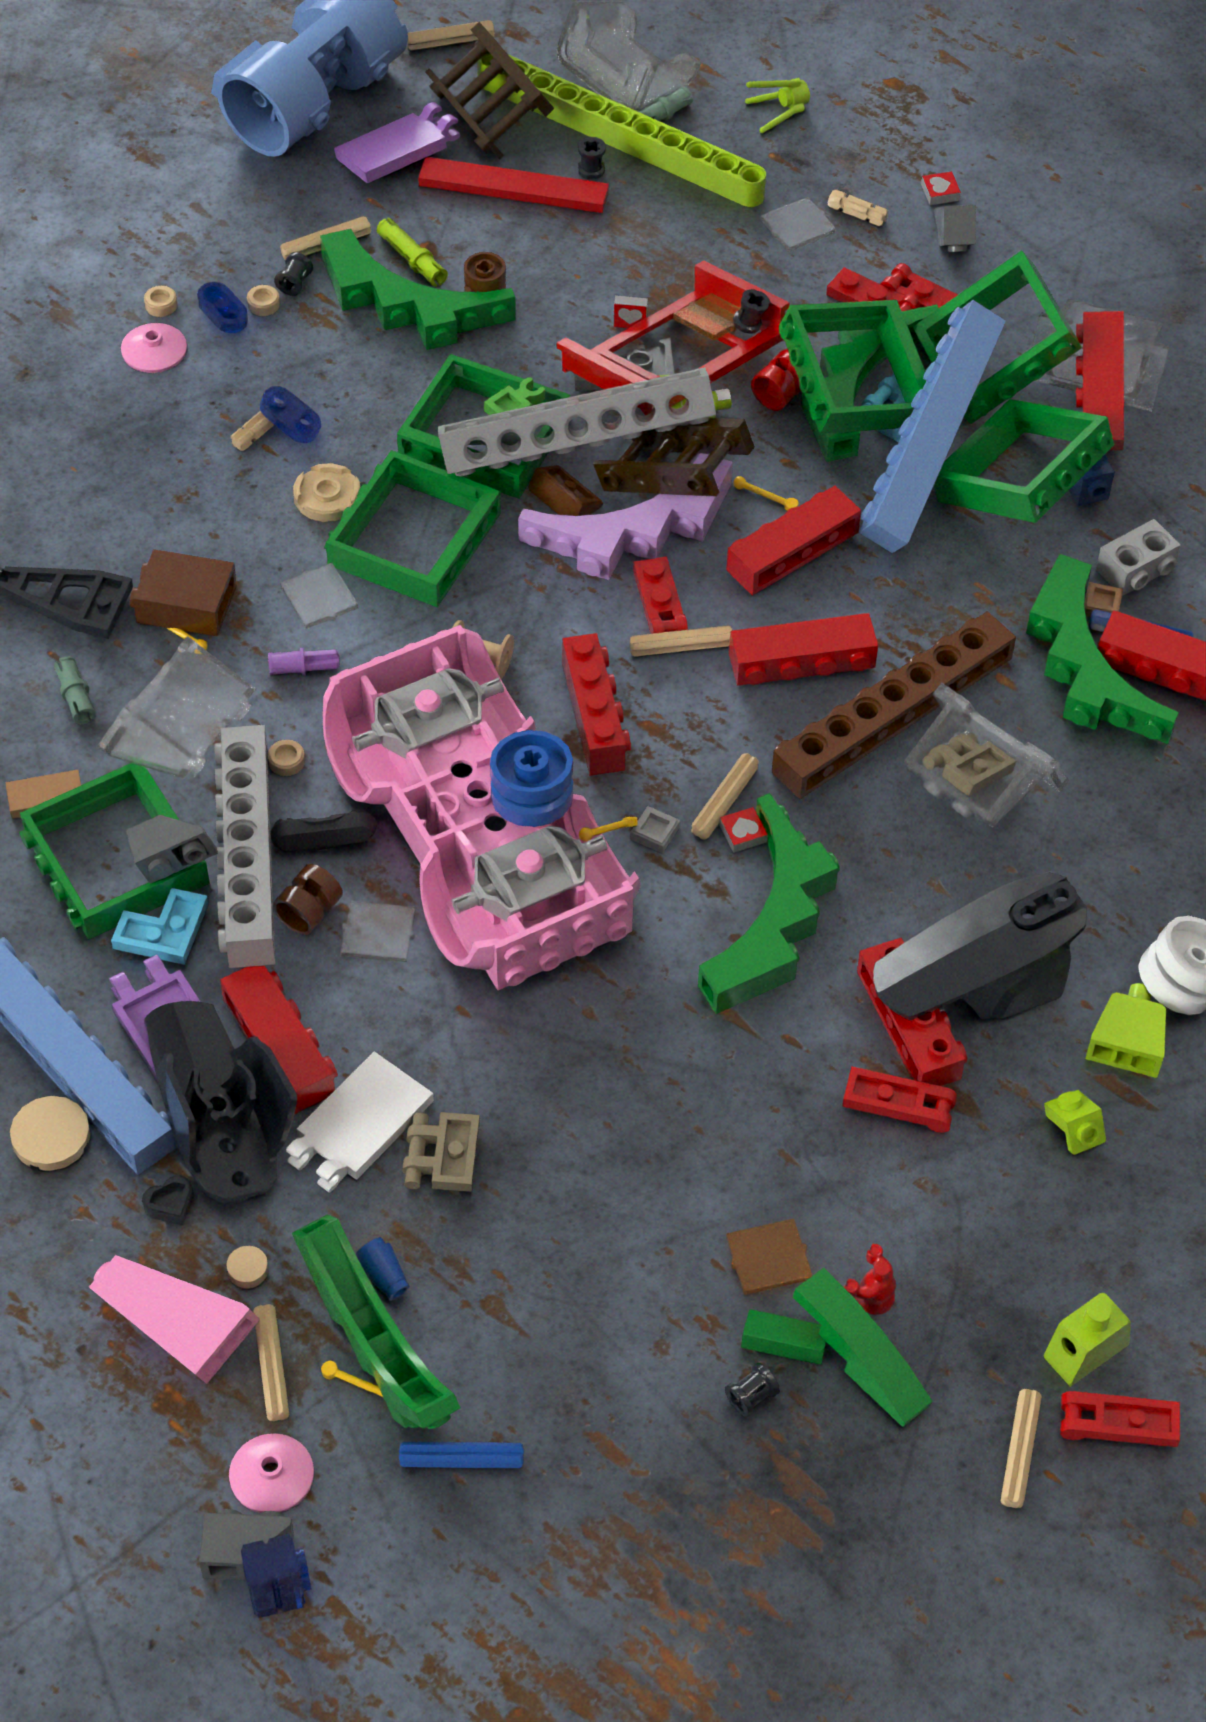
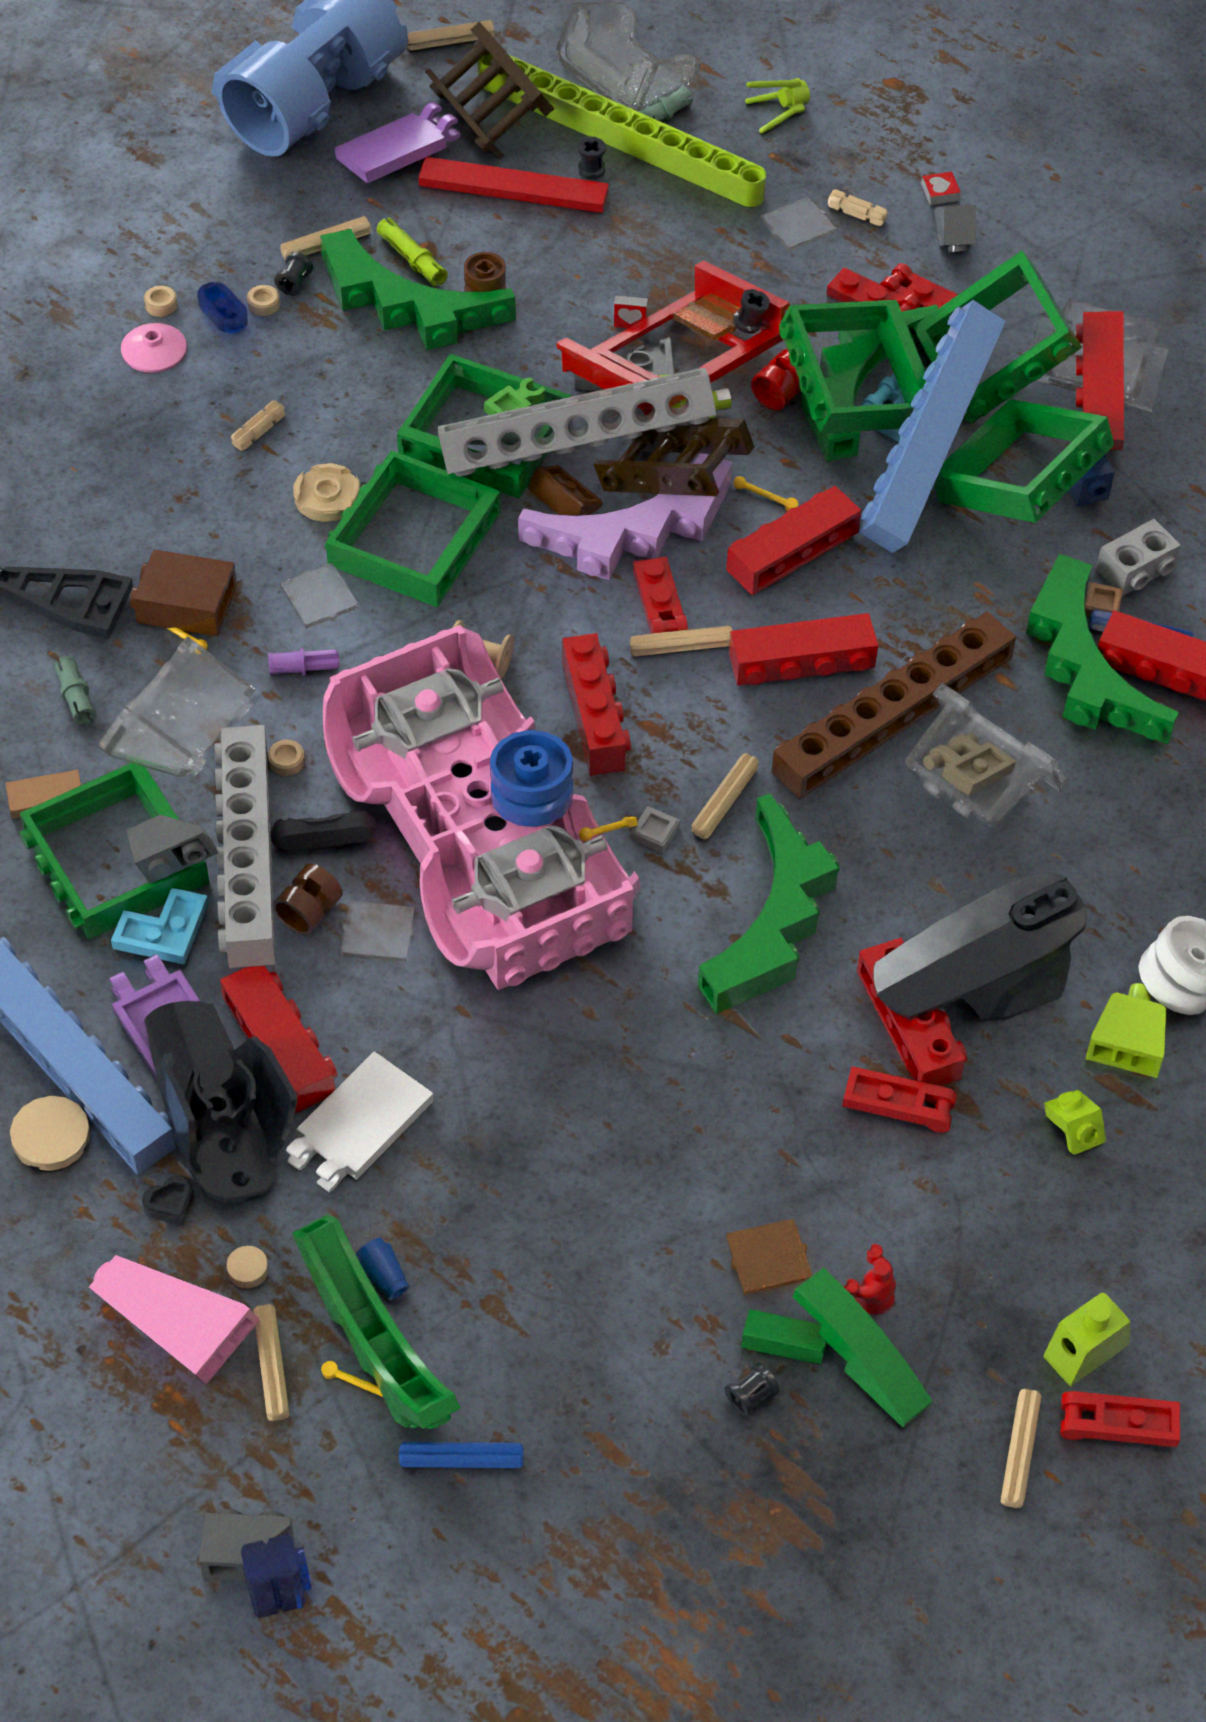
bright pink dish [229,1434,314,1513] -> none
clear blue plate [260,386,321,443] -> none
dark tan plate [402,1112,480,1192] -> none
tile [719,807,768,853] -> none

